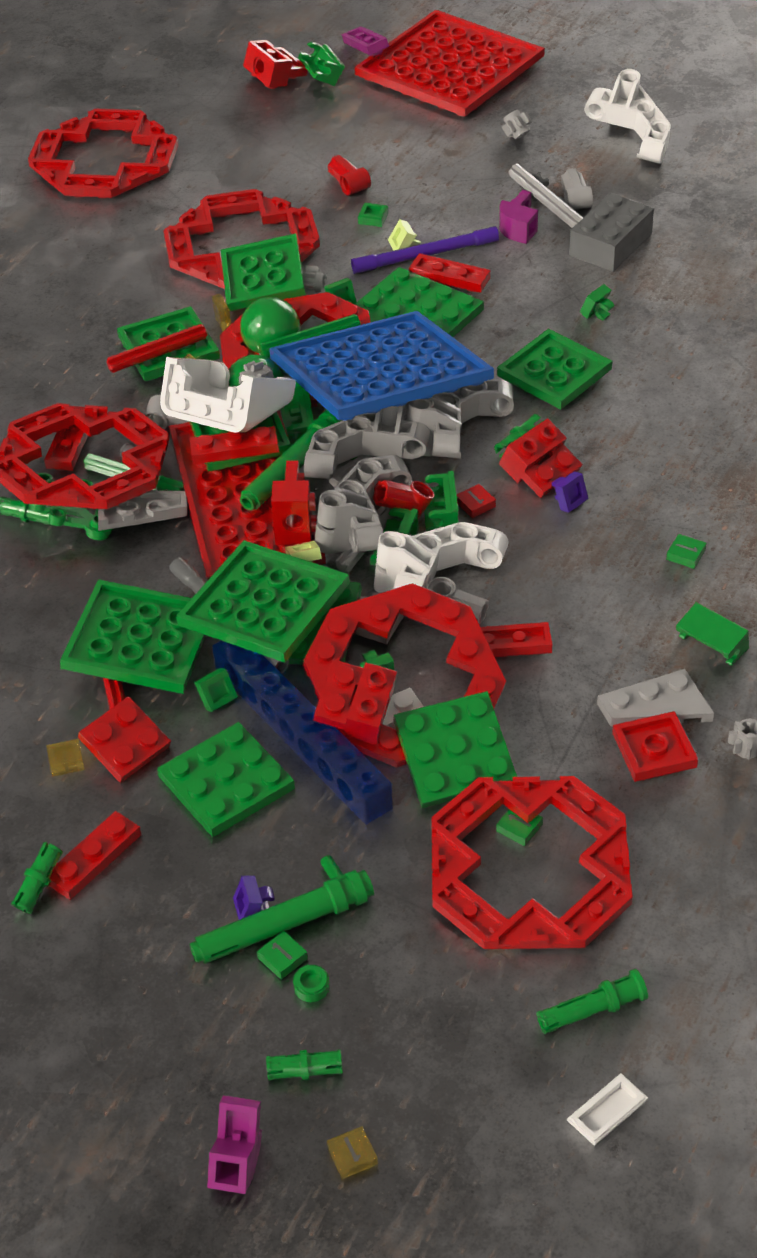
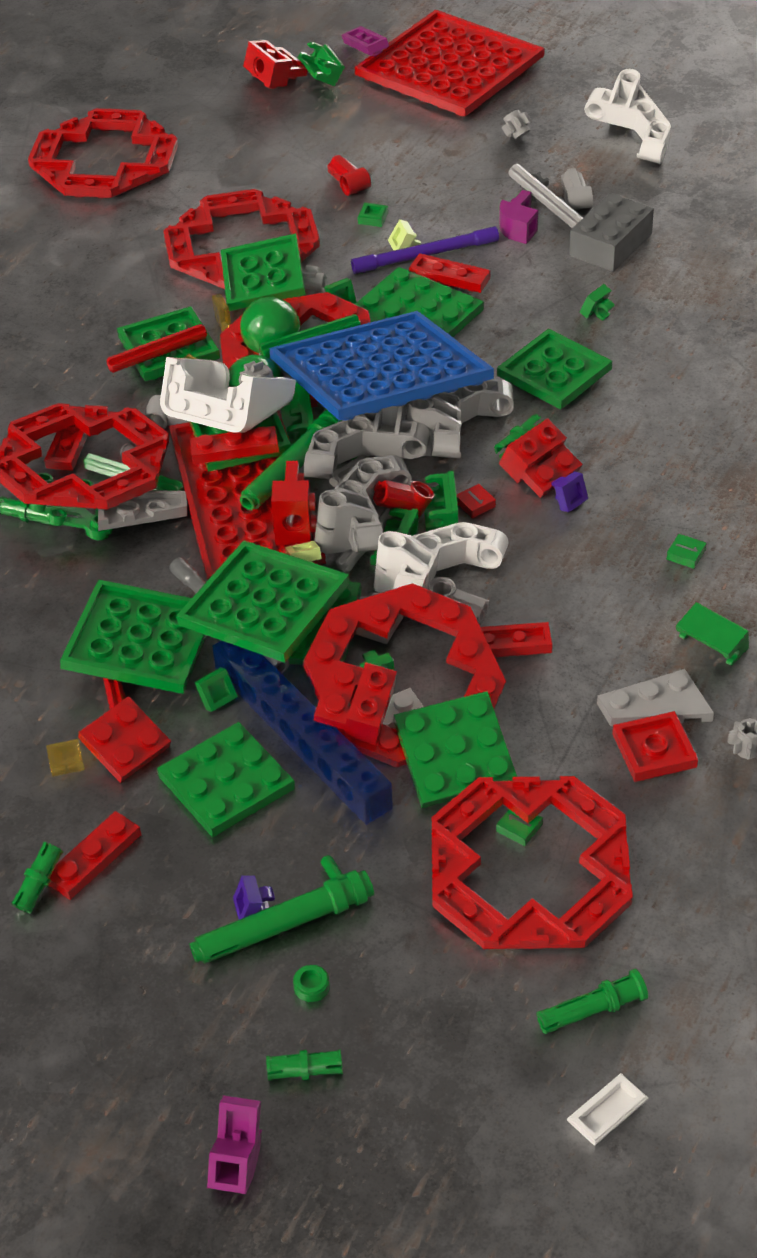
green tile [257,931,308,980] -> none
clear yellow tile [327,1126,378,1179] -> none

